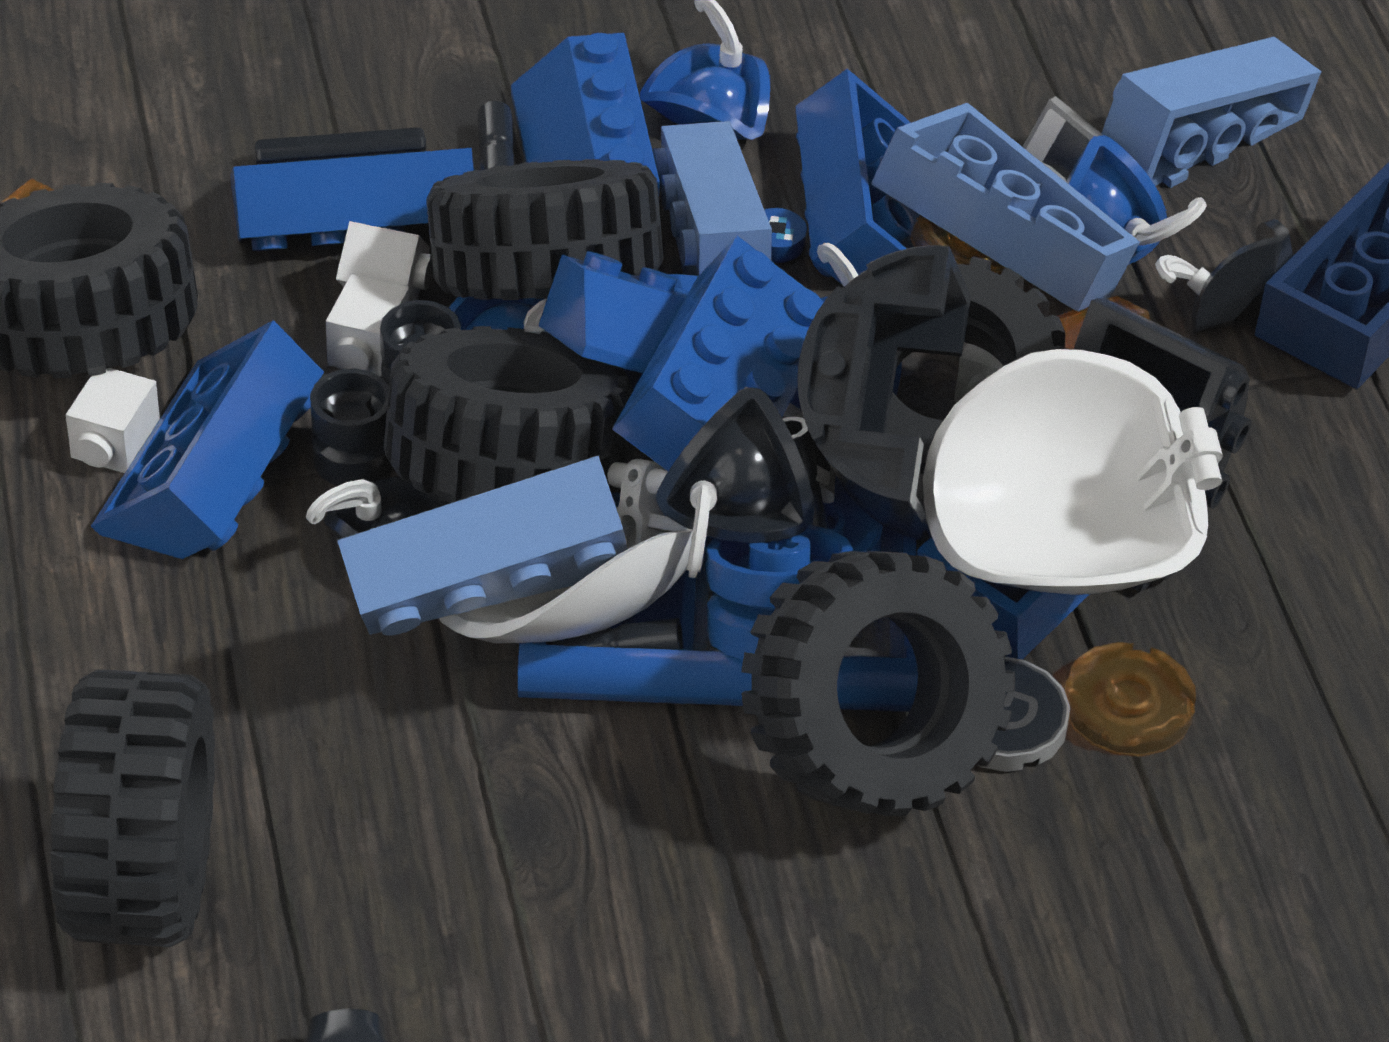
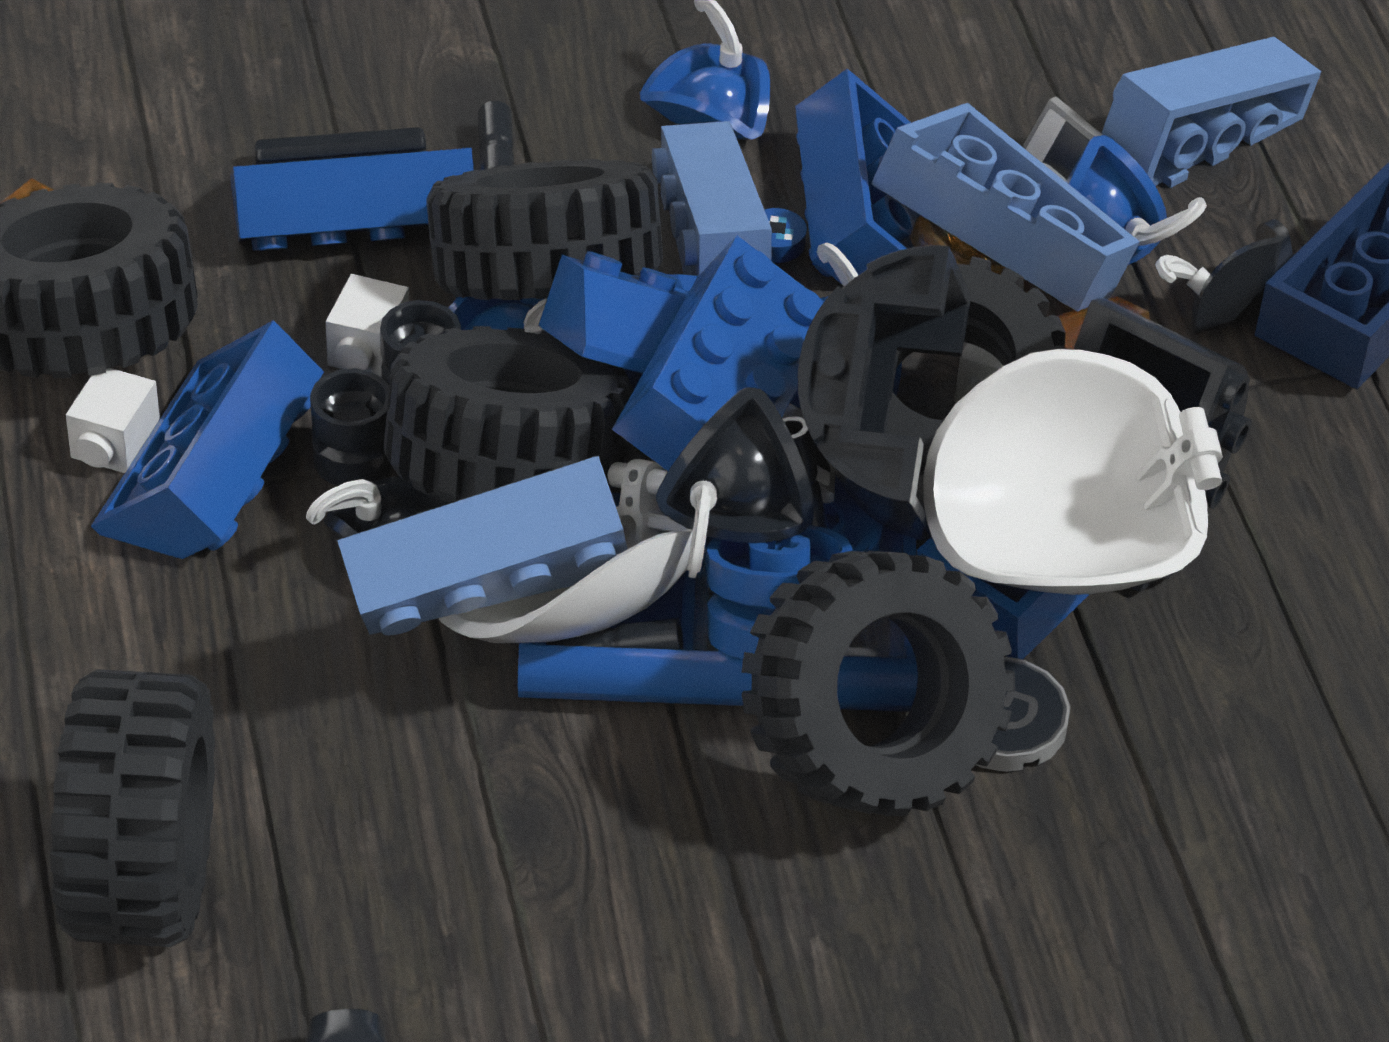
white brick [336,221,433,302] -> none
blue slope [511,33,660,196] -> none
clear orange tile [1064,642,1196,756] -> none

